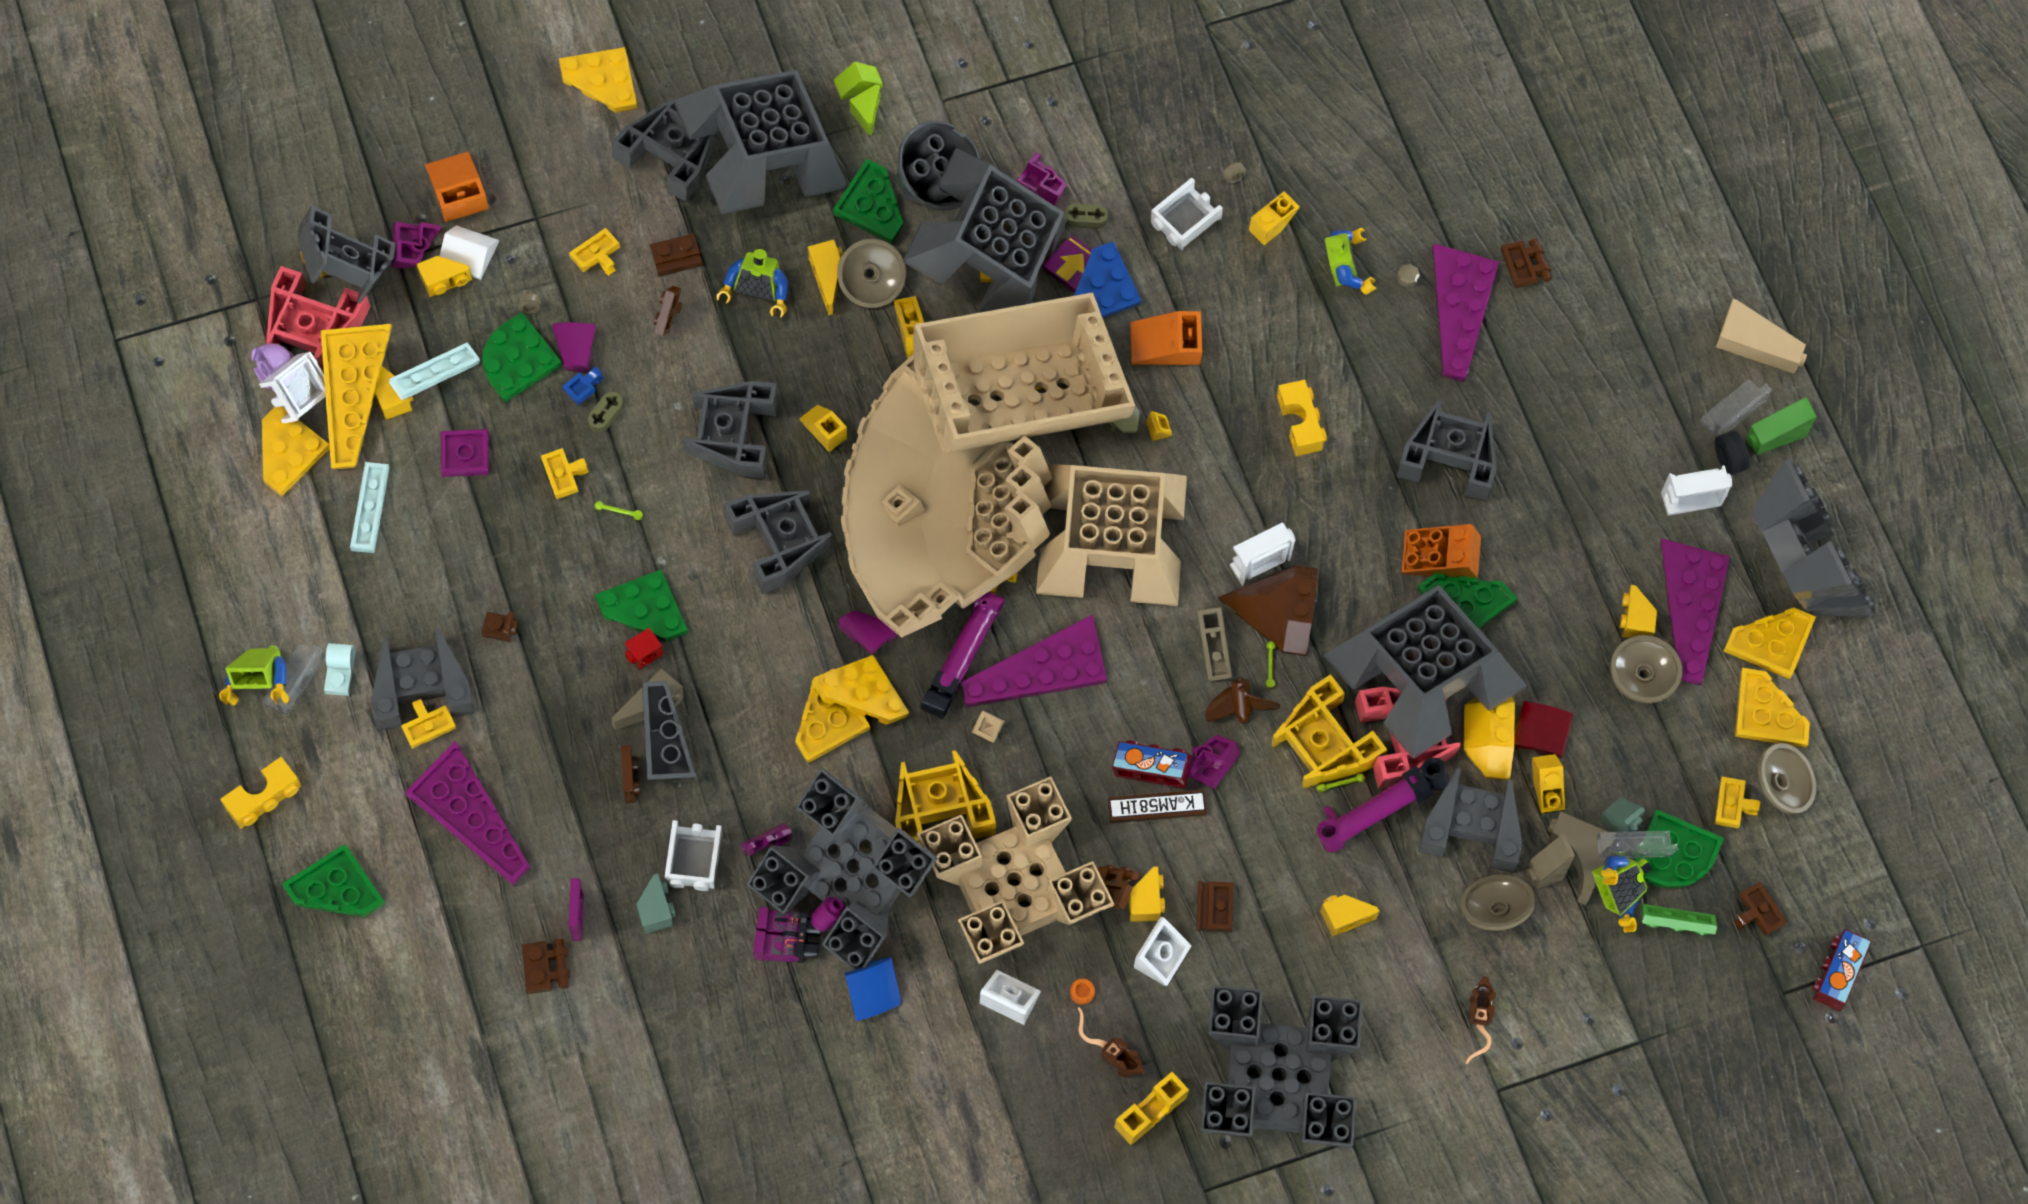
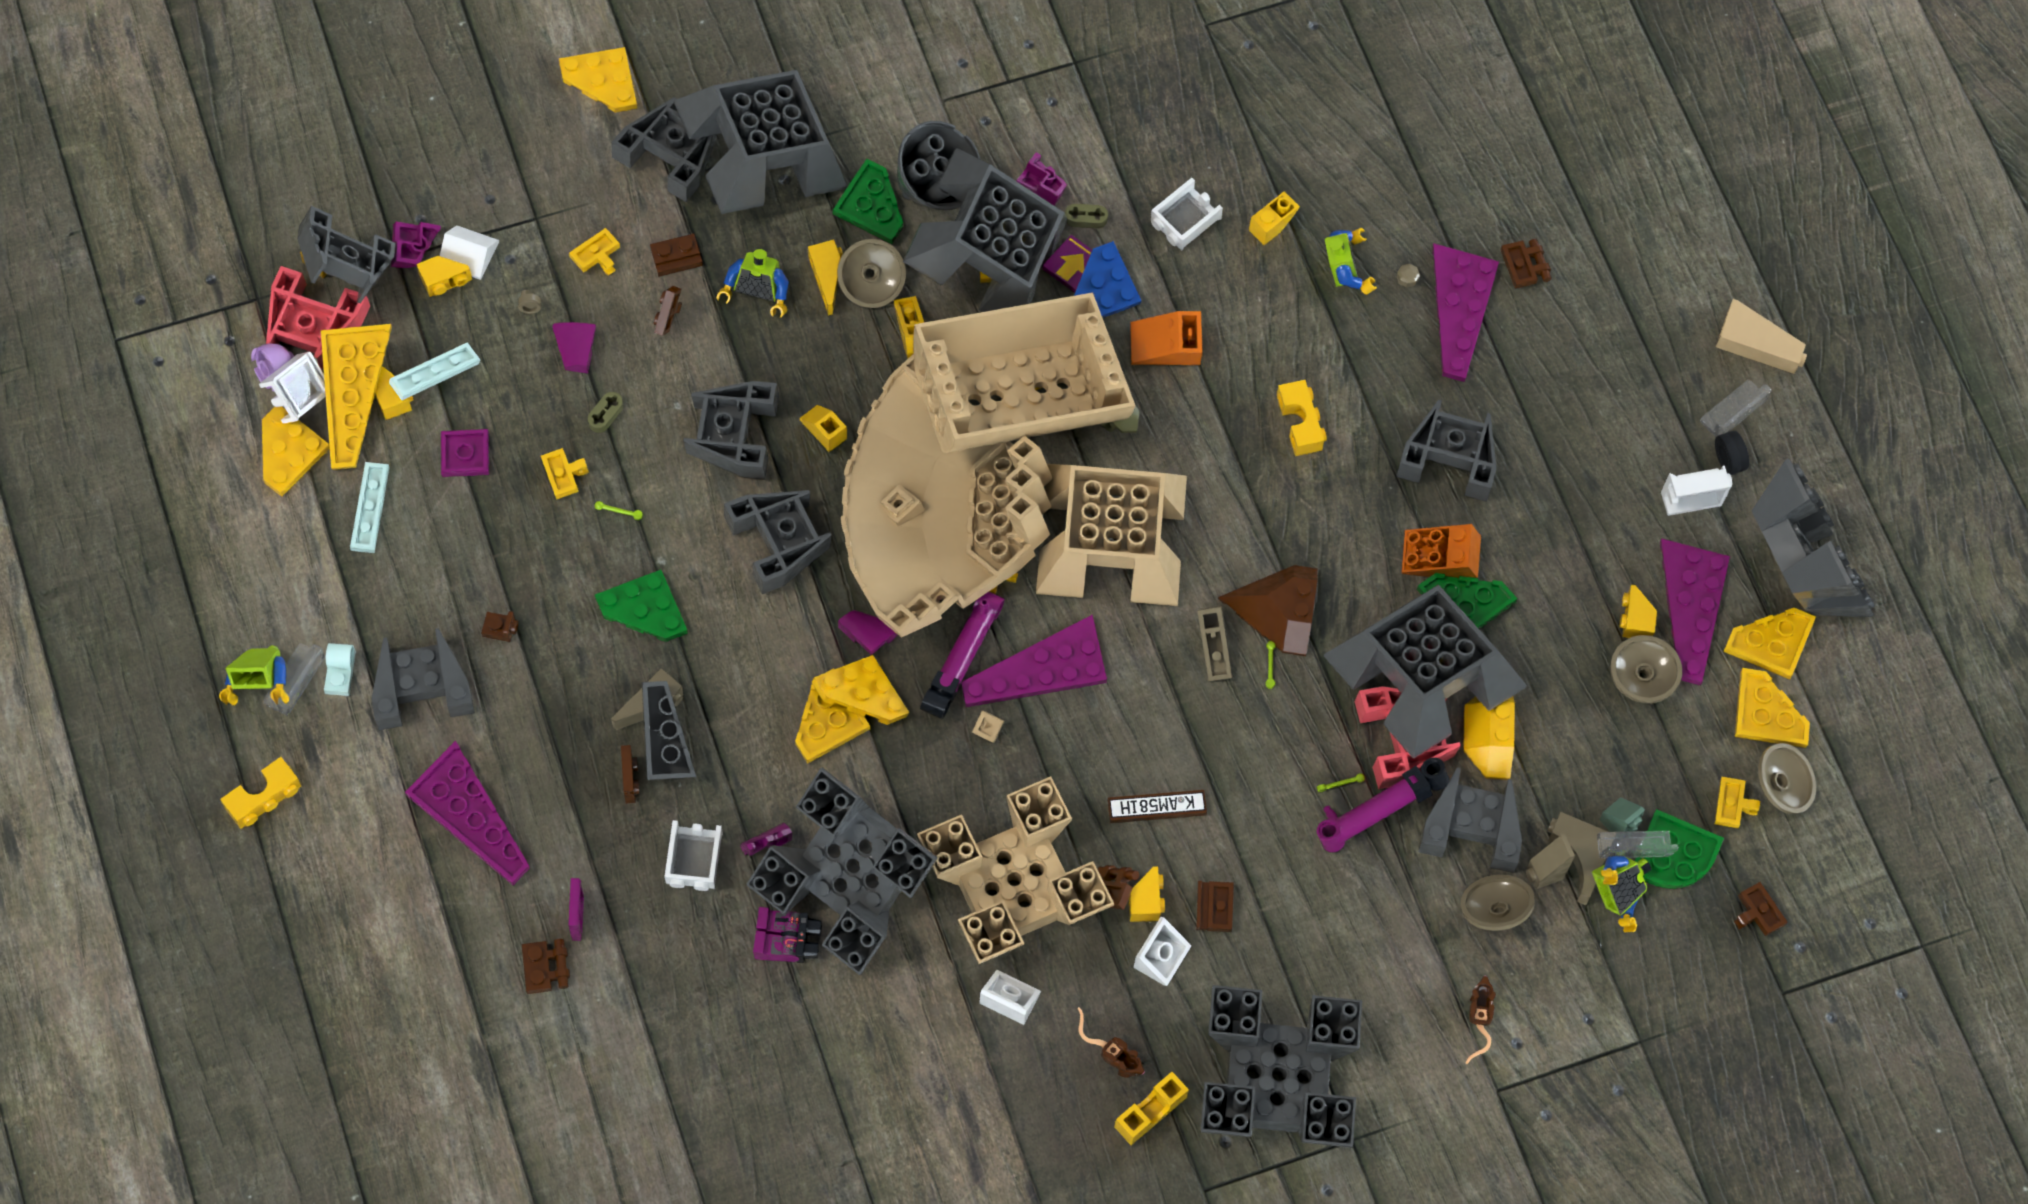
green plate [282,844,385,918] -> none
yellow plate [401,699,456,749] -> none
orange slope [425,152,489,223] -> none
green plate [483,312,562,403] -> none
blue plate [562,367,604,406] -> none
red brick [624,628,663,670] -> none
sand green slope [636,873,676,934] -> none
magenta brick [811,897,845,932] -> none
lime slope [834,61,883,100] -> none
blue slope [844,956,902,1021] -> none
lime slope [850,84,880,135] -> none
yellow wedge [895,750,996,844] -> none
orange tile [1070,979,1095,1005] -> none
brick [1112,740,1192,789] -> none
yellow slope [1146,411,1172,441] -> none
magenta slope [1189,735,1240,789] -> none
reddish brown piece [1205,678,1280,724] -> none
dark tan tile [1223,162,1246,183] -> none
white window [1230,522,1295,587] -> none
yellow wedge [1272,674,1387,788] -> none
yellow slope [1320,895,1380,937] -> none
dark red slope [1514,701,1574,758] -> none
yellow slope [1532,754,1565,813] -> none
bright green plate [1640,904,1717,935] -> none
bright green slope [1747,398,1817,455] -> none
brick [1812,929,1872,1012] -> none

